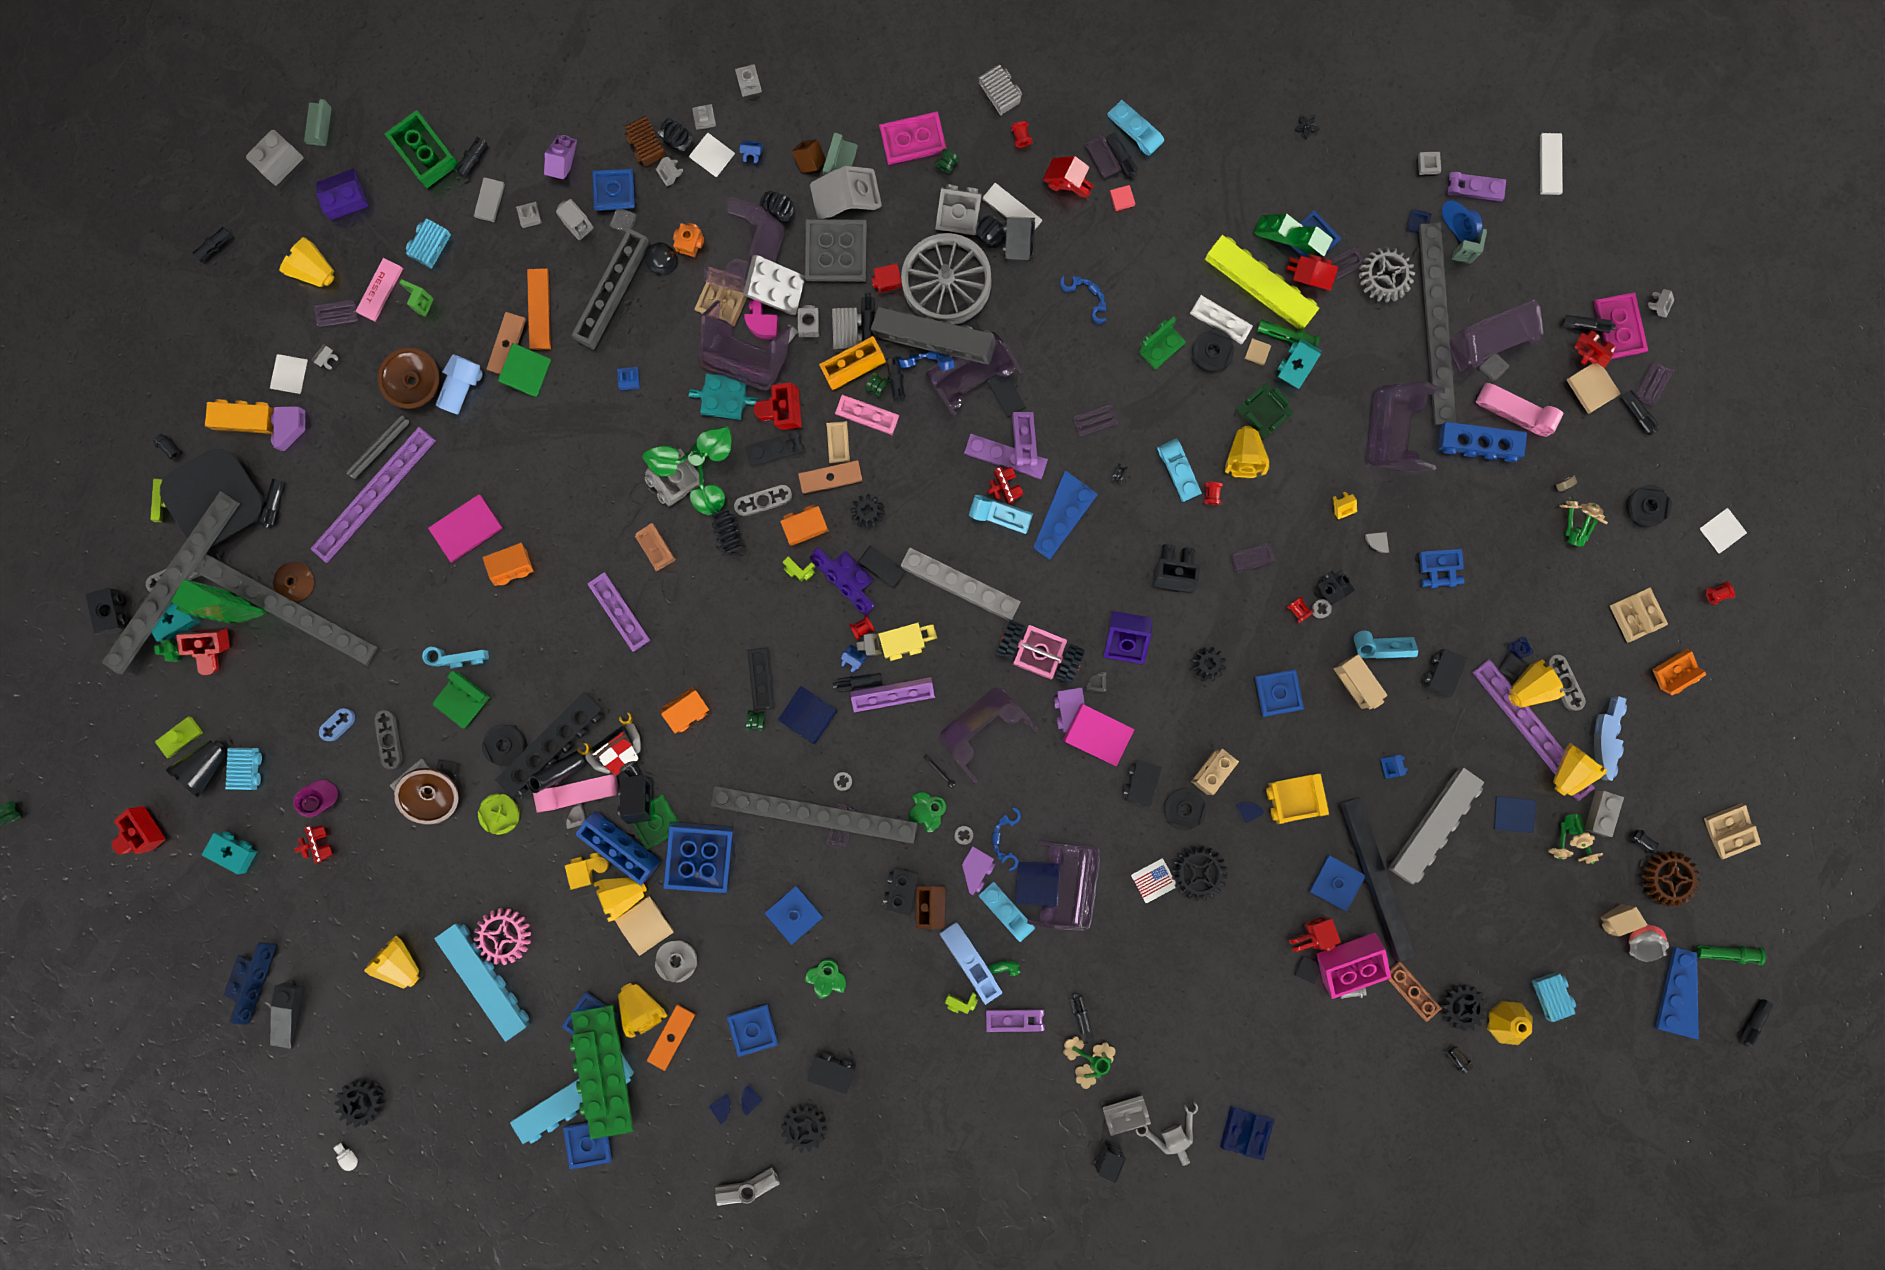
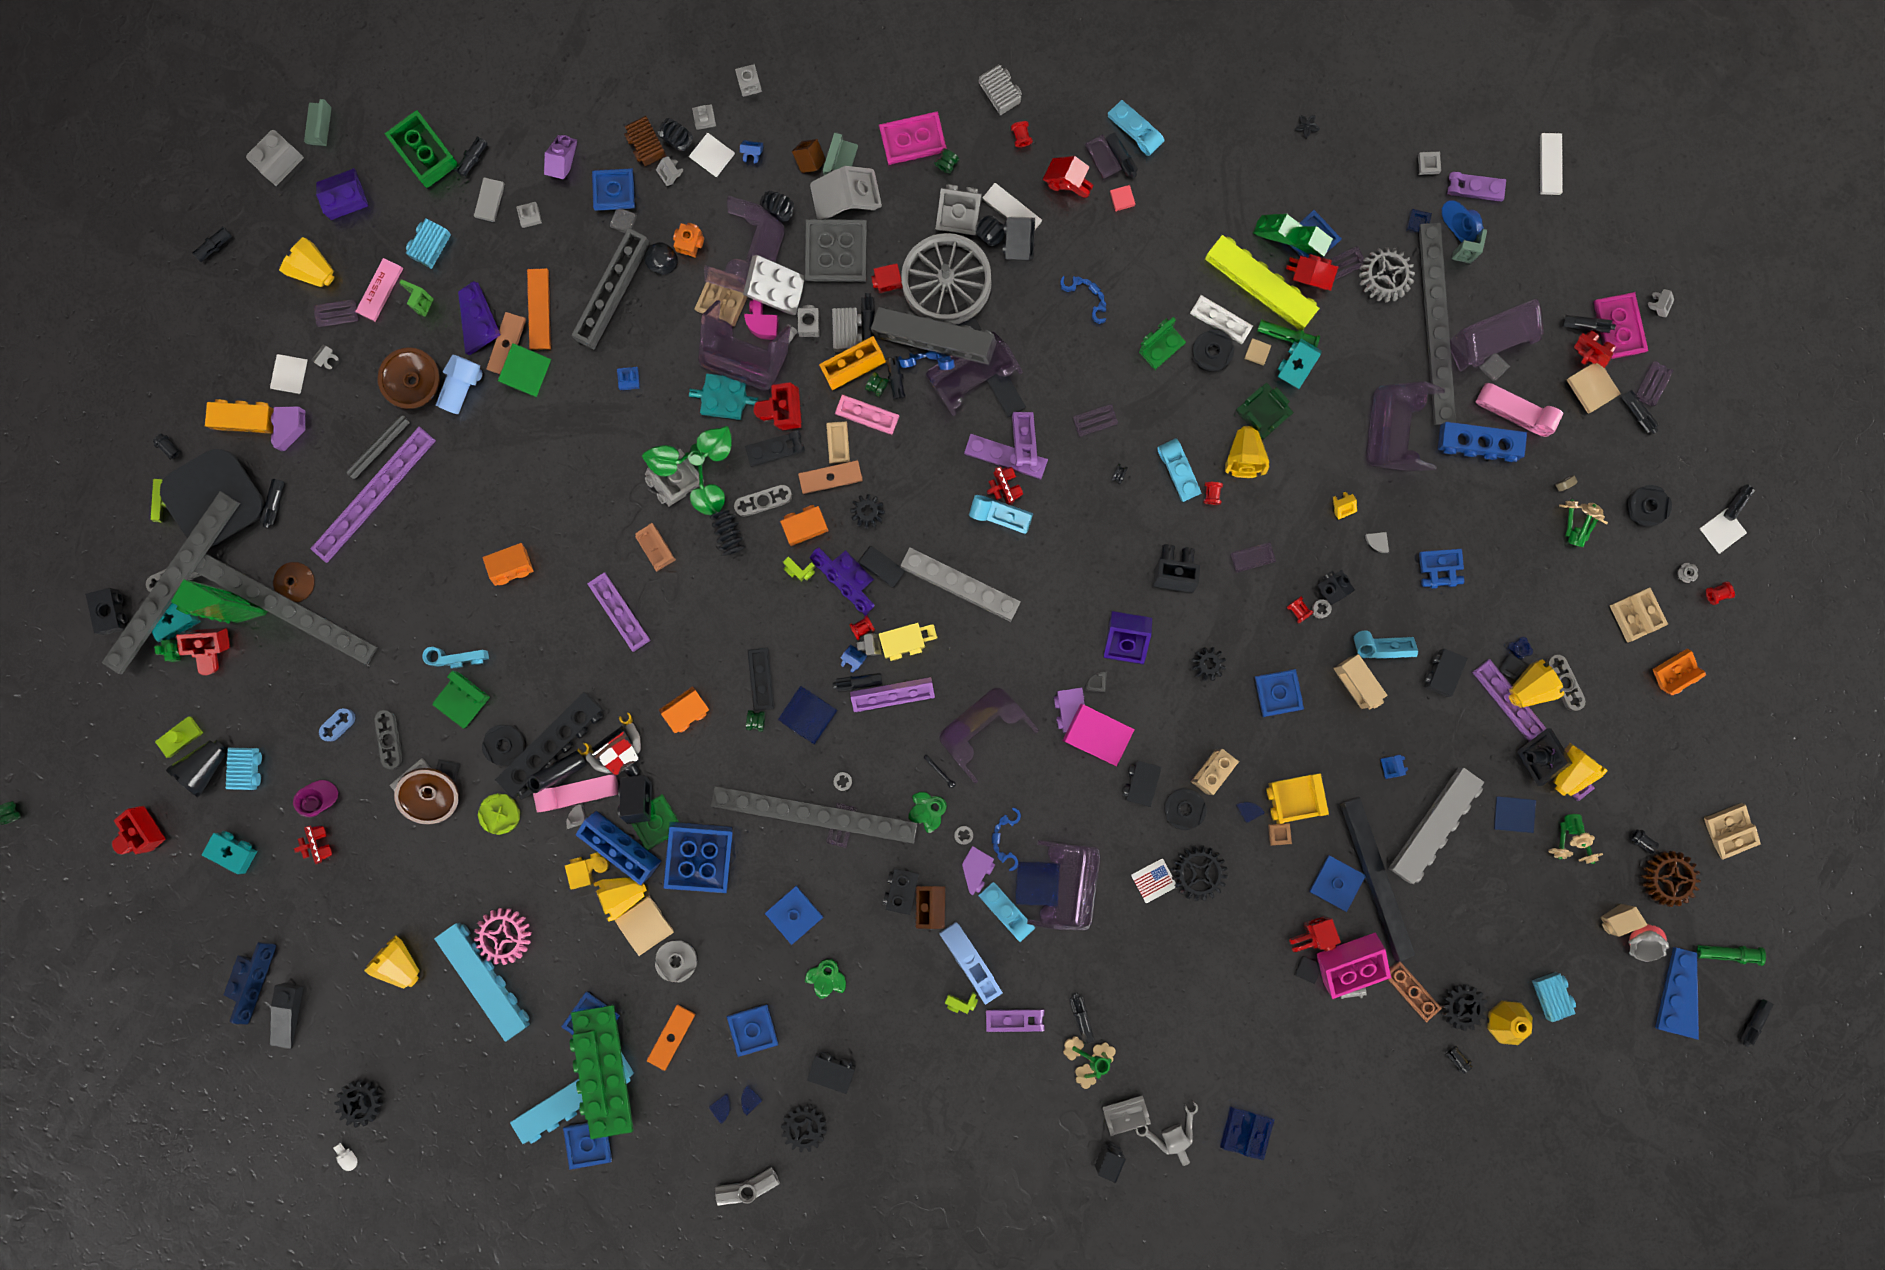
dark pink tile [428,494,503,562] -> none
light grey brick [556,199,594,240] -> none
yellow cone [618,983,667,1038] -> none
green arm [989,961,1020,976] -> none
brick [996,620,1085,684] -> none
blue wing [1033,471,1098,560] -> none
light grey brick [1584,791,1624,837] -> none
light blue slope [1594,696,1627,781] -> none
none -> dark purple wing [458,281,501,355]
none -> medium nougat tile [1268,823,1292,846]
none -> black plate [1517,728,1572,786]
none -> light grey plate [1678,563,1698,583]
none -> black axle [1724,484,1755,521]

